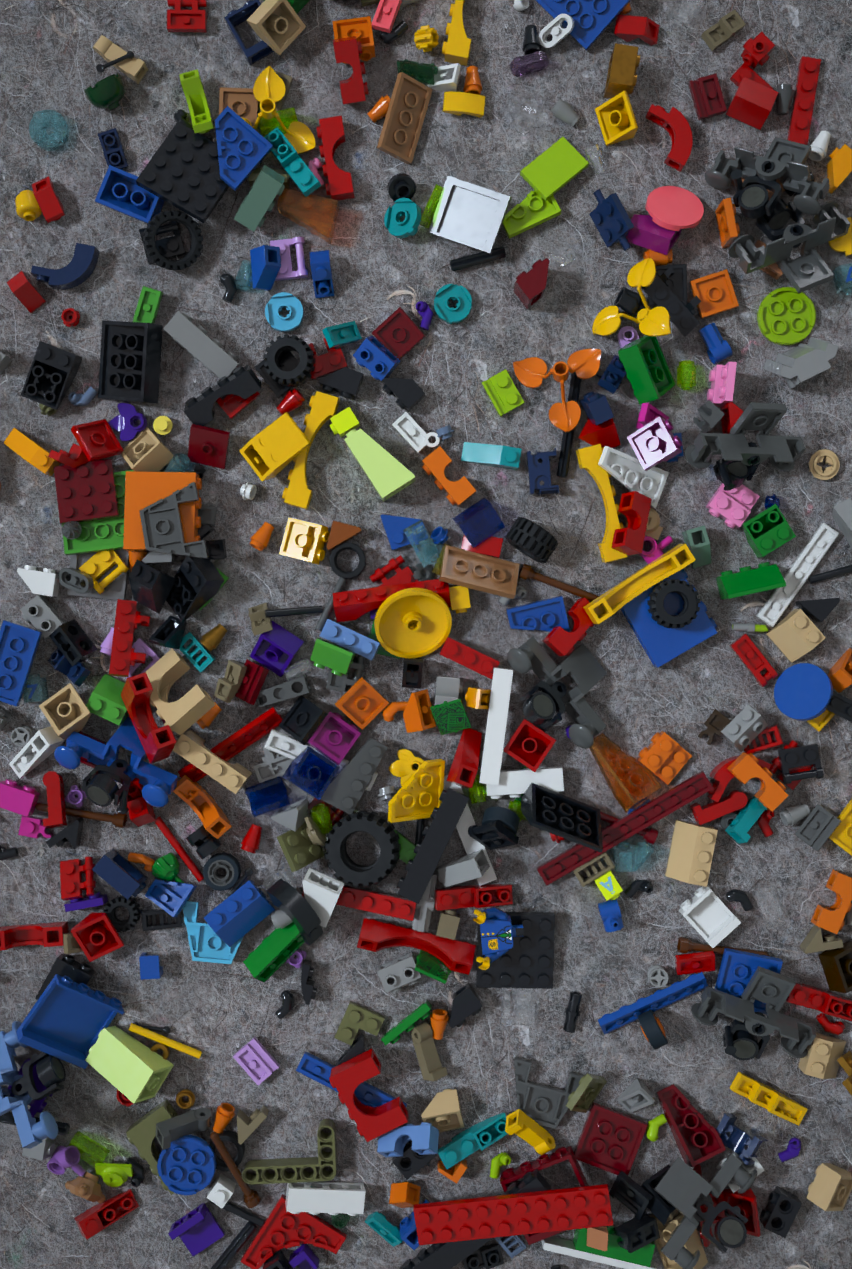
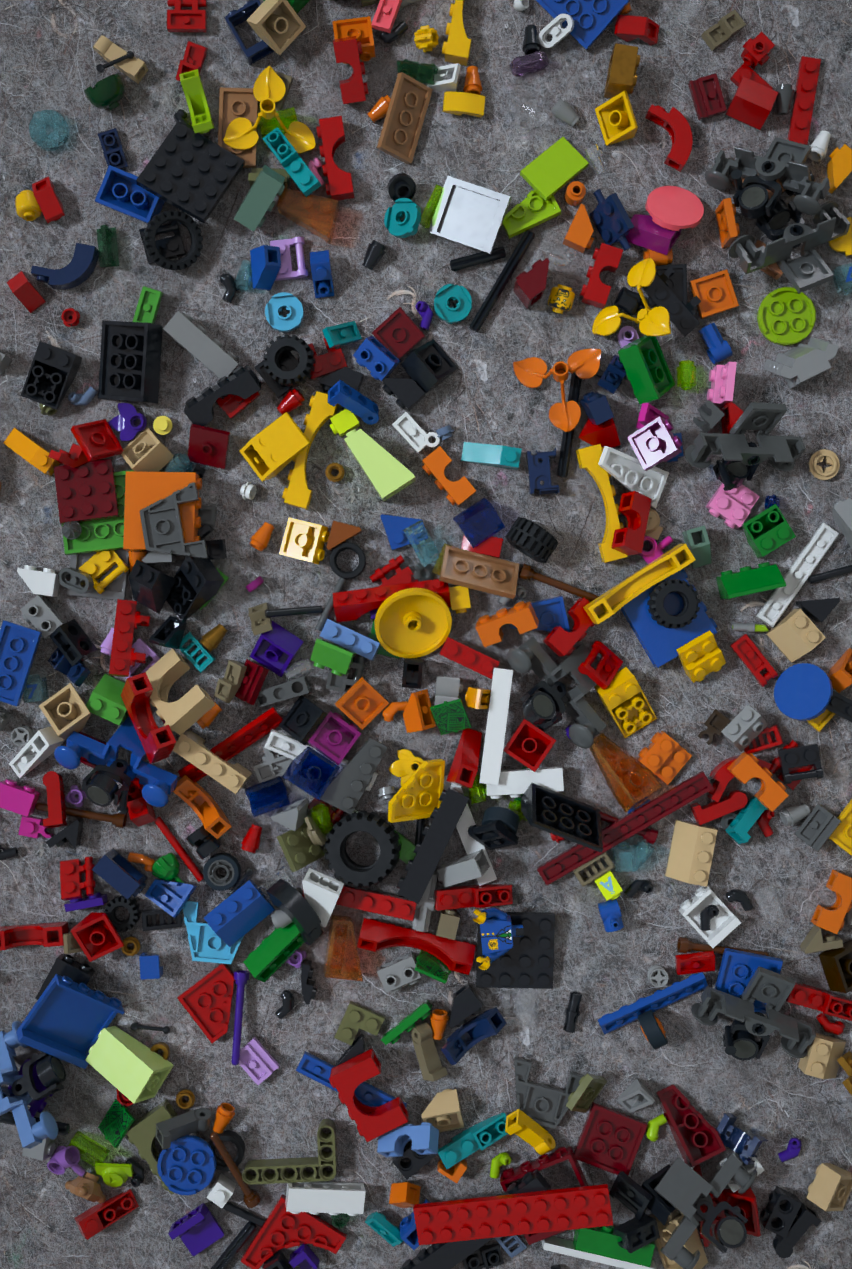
yellow bar [129,1023,202,1059] -> none
blue plate [215,106,273,191] -> none
dark tan slope [237,1105,269,1145] -> none
blue plate [431,526,448,544] -> none
lime plate [482,369,525,417] -> none
nougat slope [586,1226,608,1251] -> none
yellow slope [730,1071,808,1126] -> none
none -> clear green hinge [97,225,119,268]
none -> green piece [98,1099,135,1148]
none -> pearl gold plate [121,936,141,956]
none -> red slope [176,41,208,81]
none -> red plate [177,963,235,1043]
none -> dark purple piece [232,970,250,1066]
none -> magenta tile [245,576,264,593]
none -> clear orange wedge [323,914,363,981]
none -> pearl gold plate [325,463,345,482]
none -> blue leg [328,380,379,425]
none -> black cone [362,240,386,270]
none -> black slope [401,339,458,394]
none -> dark blue arch [441,1007,507,1065]
none -> black axle [470,230,535,332]
none -> orange arch [475,601,539,648]
none -> yellow head [548,284,575,314]
none -> orange slope [563,204,594,253]
none -> orange brick [565,181,586,206]
none -> red plate [578,641,623,690]
none -> red arch [580,243,623,309]
none -> yellow slope [594,667,657,738]
none -> yellow plate [676,630,726,683]
none -> black arm [700,905,719,931]
none -> black leg [772,1202,821,1258]

